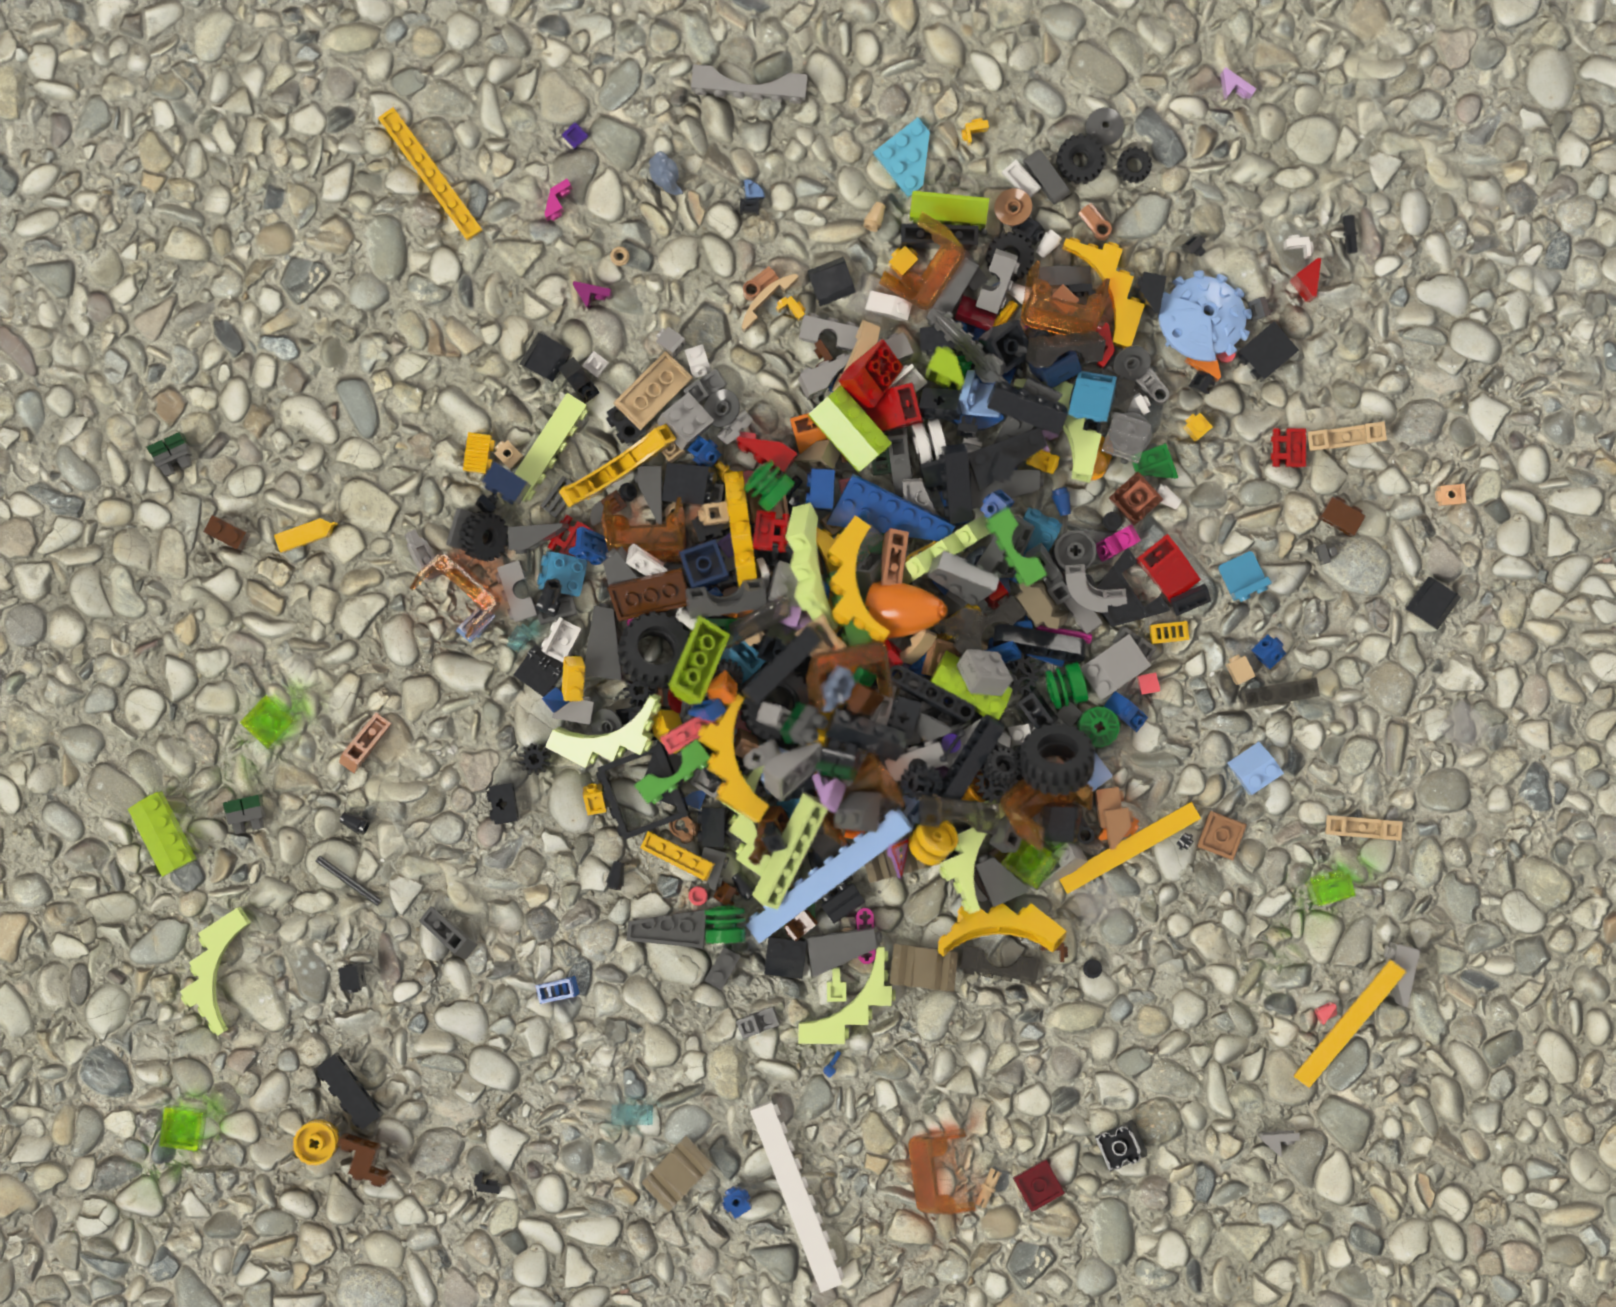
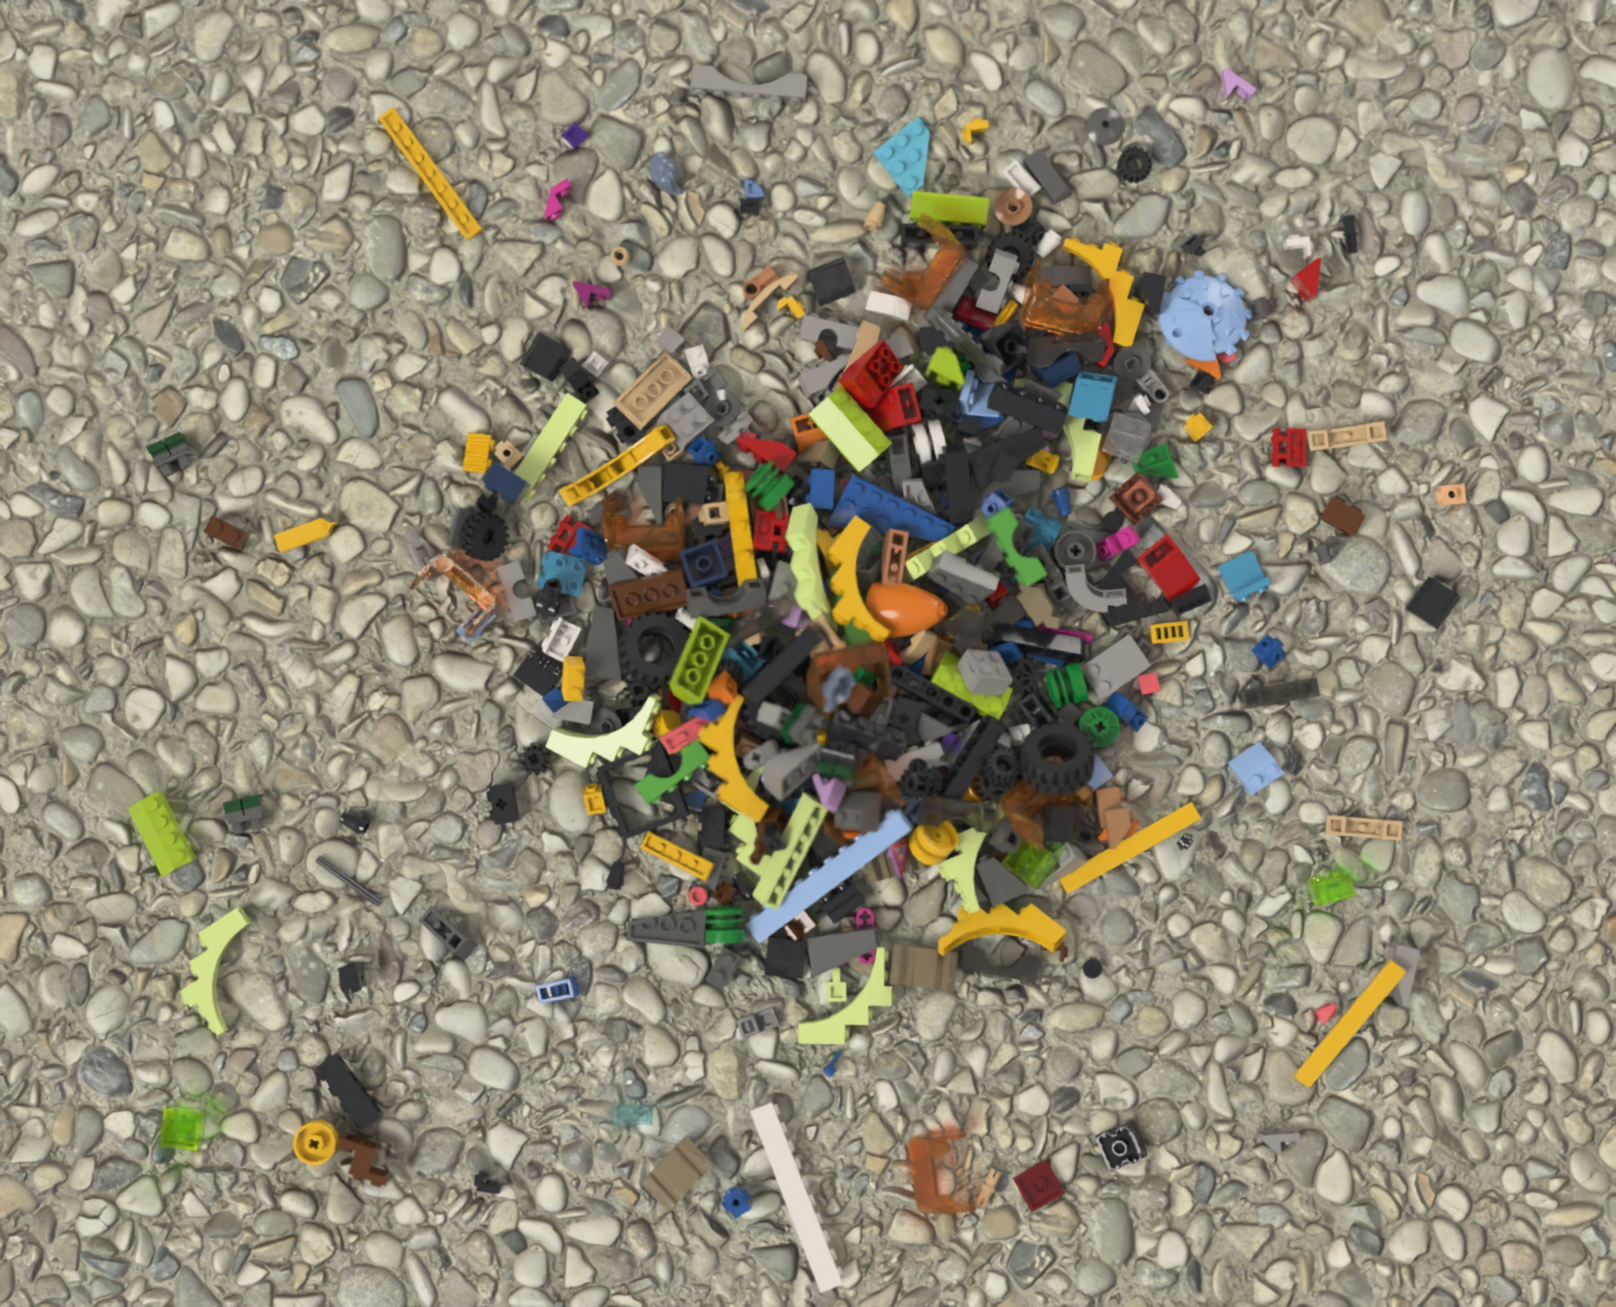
clear neon green brick [239,694,298,749] -> none
nougat slope [339,713,391,774] -> none
clear light blue brick [506,624,533,653] -> none
dark grey slope [508,523,569,554] -> none
dark grey tile [540,476,572,518] -> none
black plate [619,483,637,502] -> none
medium nougat piece [669,816,700,844] -> none
yellow brick [888,246,918,278] -> none
black tyre [1056,133,1106,185] -> none
light grey slope [1063,597,1102,635] -> none
nougat piece [1078,203,1112,241] -> none
medium nougat tile [1197,811,1247,860] -> none
tan brick [1225,654,1255,685] -> none
black brick [1236,321,1299,382] -> none

